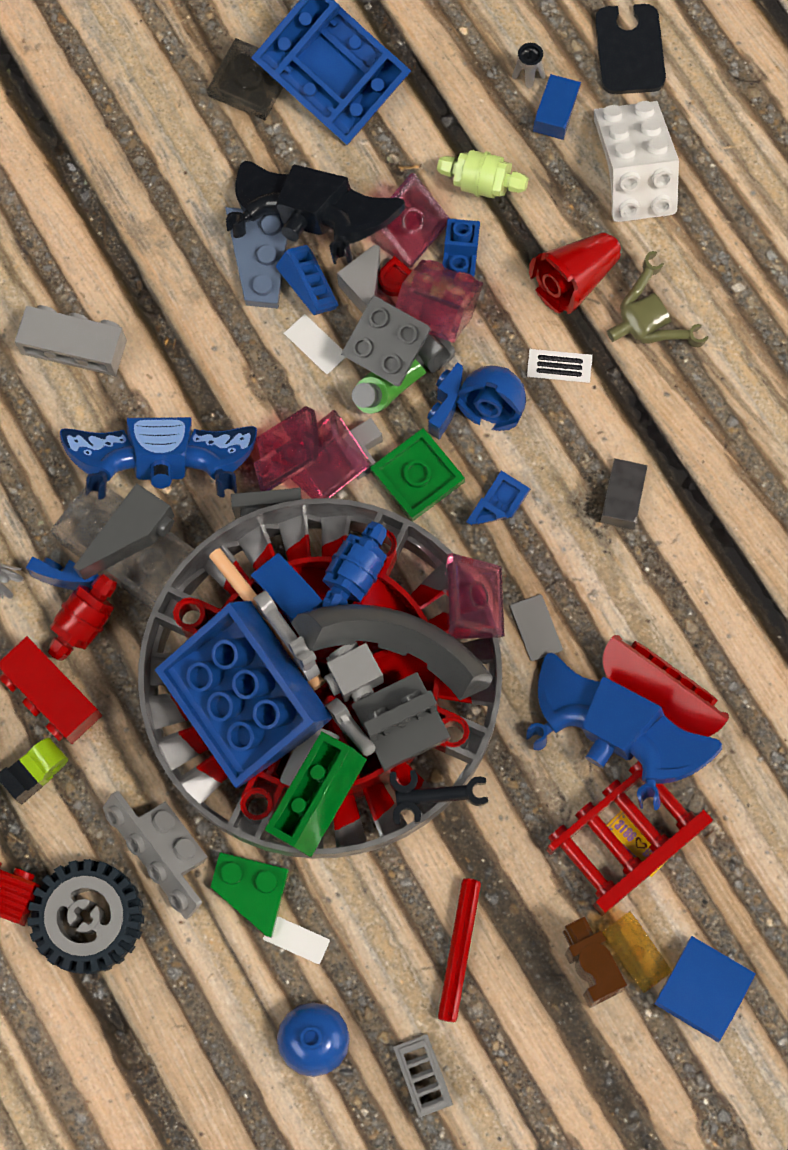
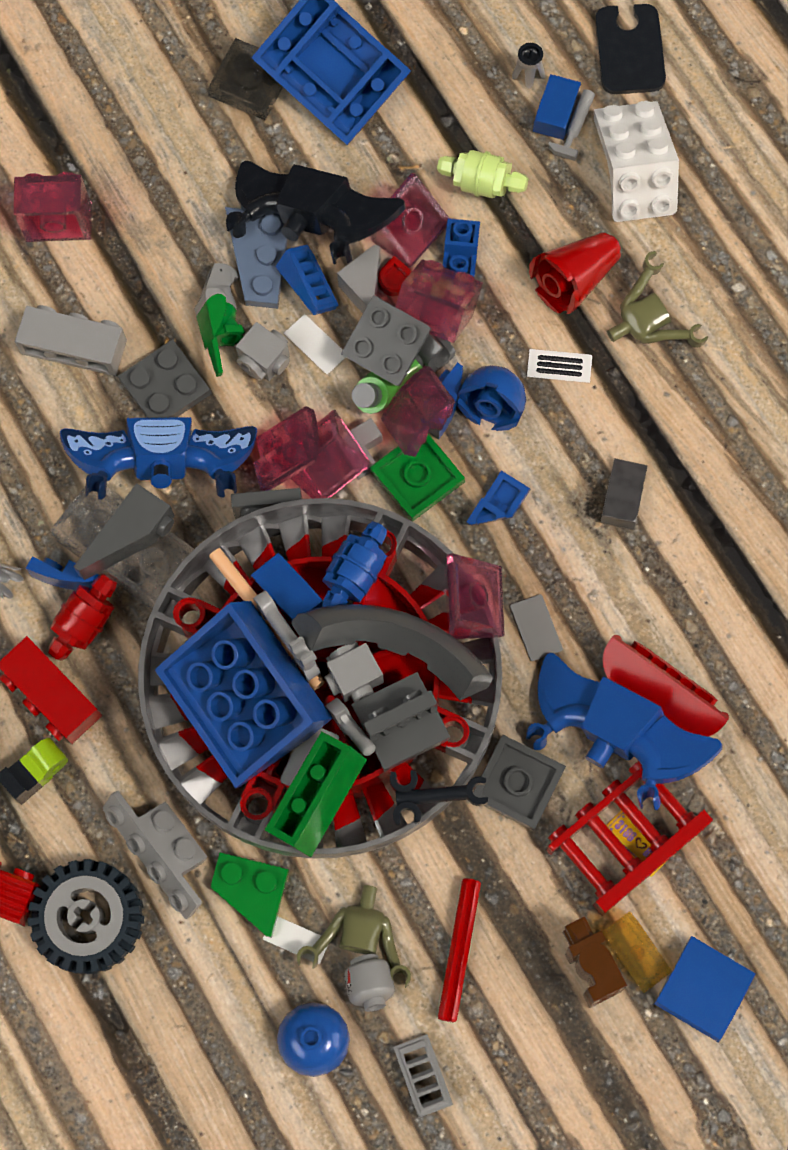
none -> clear pink brick [14,172,92,242]
none -> dark grey plate [118,339,212,418]
none -> green animal [194,263,245,377]
none -> light grey brick [235,322,290,381]
none -> olive piece [297,885,411,988]
none -> light grey head [344,954,395,1012]
none -> clear pink slope [381,366,455,457]
none -> dark grey plate [473,734,566,831]
none -> light grey piece [548,89,595,161]

